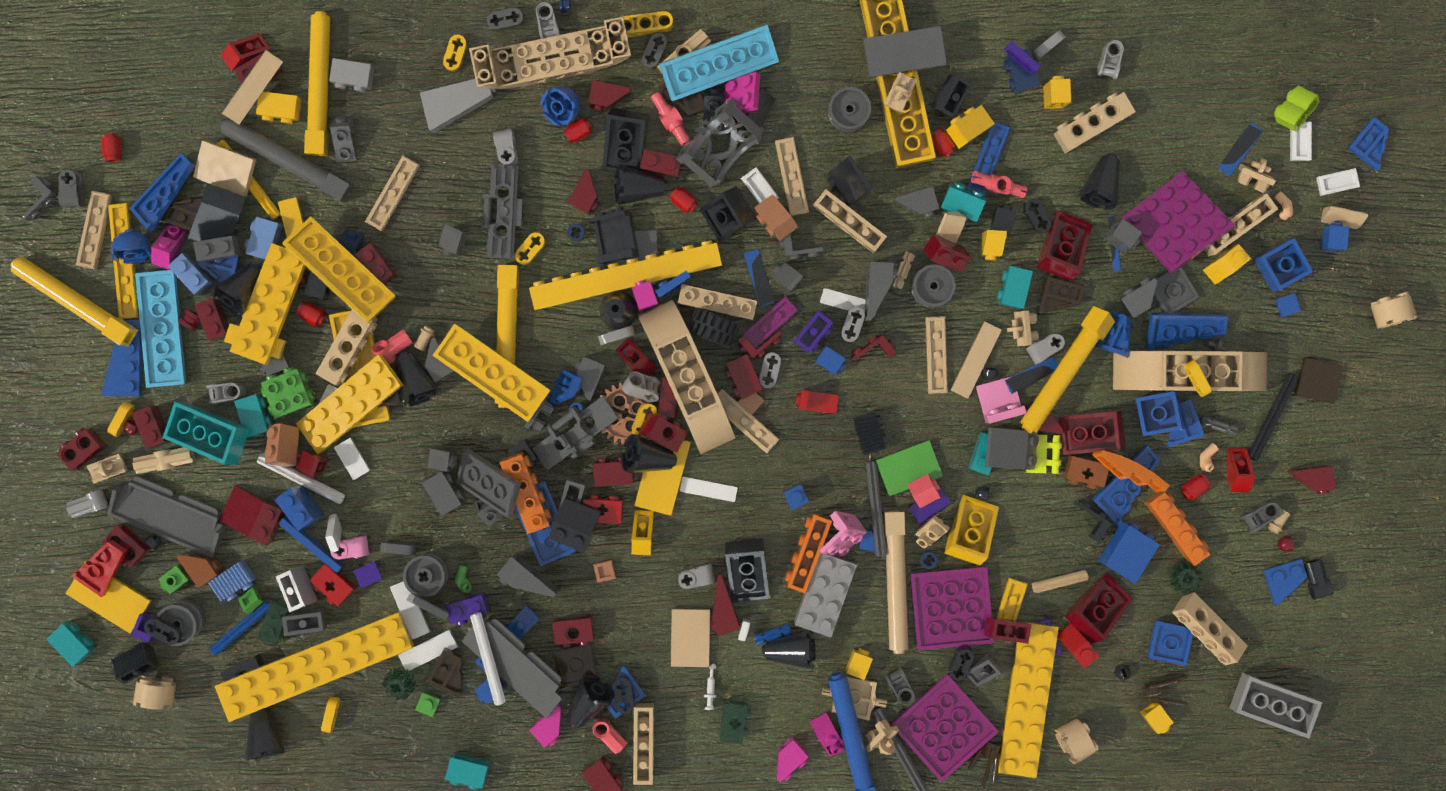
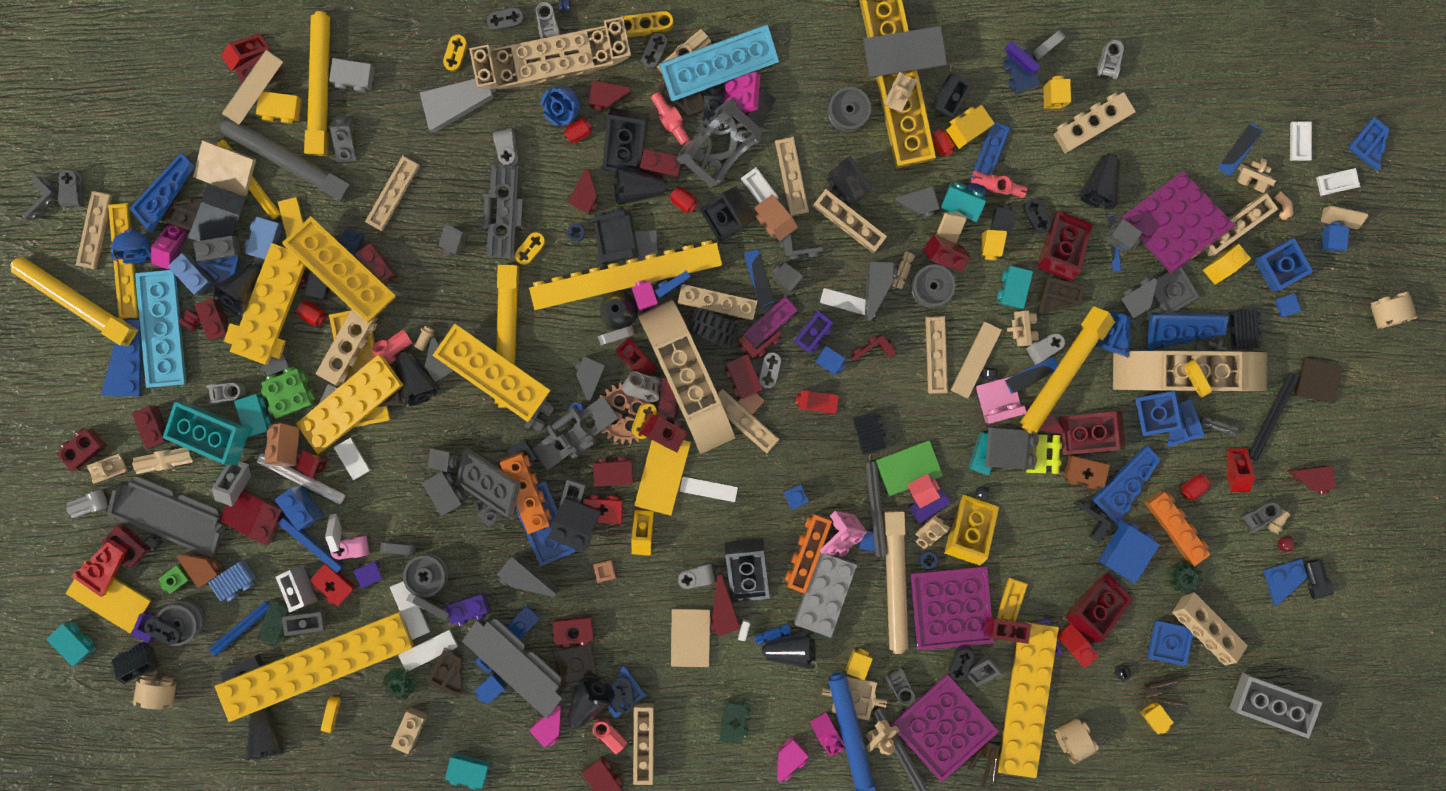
red brick [100,133,122,162] -> none
yellow beam [107,401,135,437] -> none
dark red hinge [123,420,139,436] -> none
bright green plate [238,587,263,615] -> none
bright green plate [415,691,441,717] -> none
bright green arm [455,564,472,593] -> none
white axle [470,612,505,705] -> none
blue wing [548,369,582,405] -> none
black cone [621,434,677,473] -> none
white piece [704,664,717,710] -> none
light grey beam [841,307,865,342] -> none
tan axle [1032,570,1089,593] -> none
orange slope [1092,450,1170,493] -> none
light nougat arm [1200,443,1219,472] -> none
lime brick [1274,85,1320,132] -> none
none -> light grey brick [212,461,251,507]
none -> tan brick [390,707,428,754]
none -> black brick [1229,309,1262,350]

